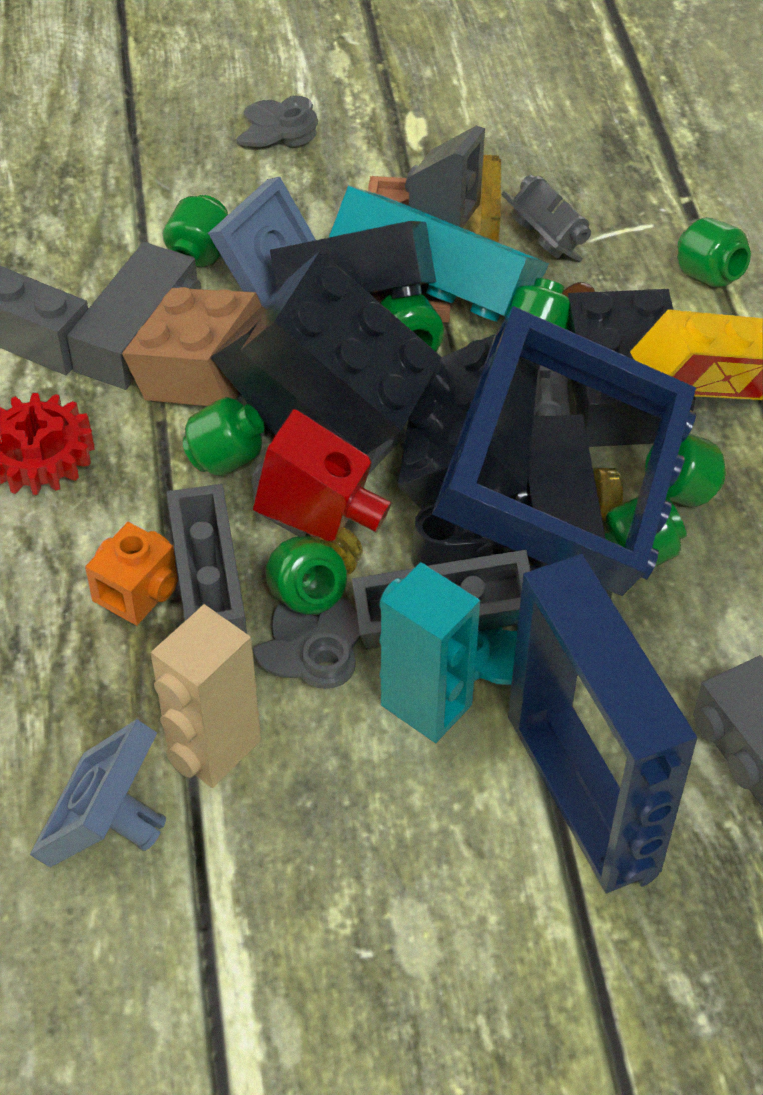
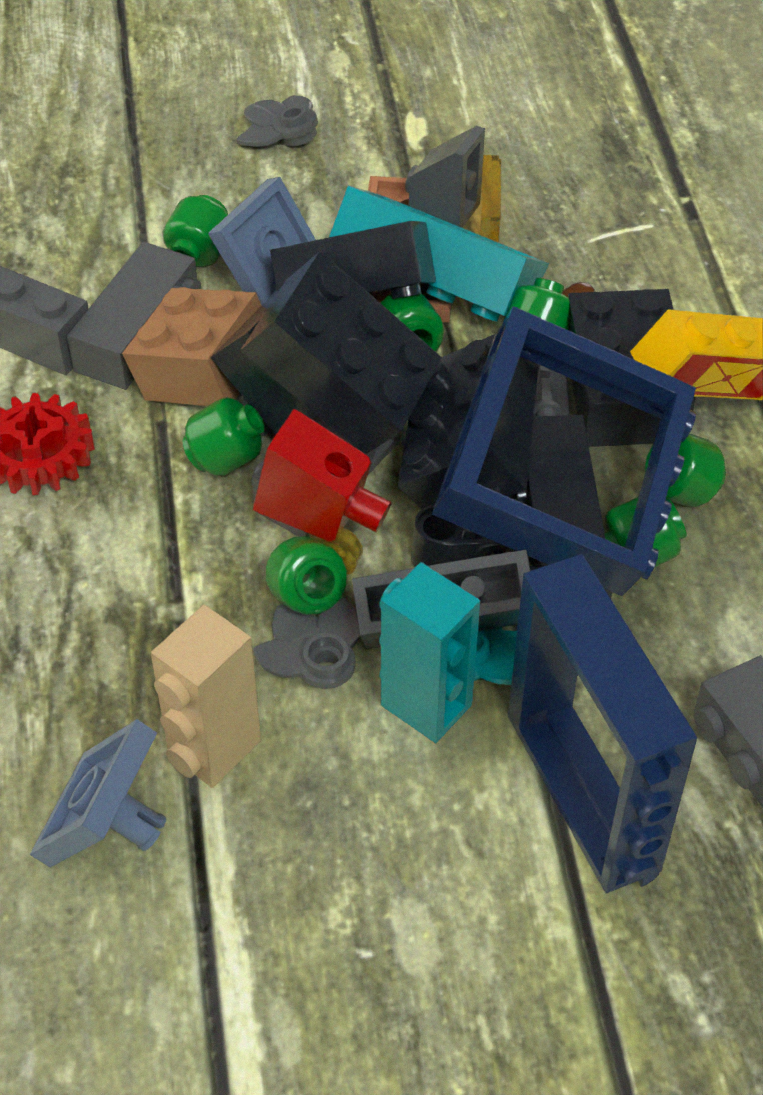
orange brick [85,522,178,626] -> none
dark grey brick [167,484,247,634] -> none
dark grey hinge [501,175,591,262] -> none
clear yellow tile [593,467,623,522] -> none
green head [677,217,751,288] -> none

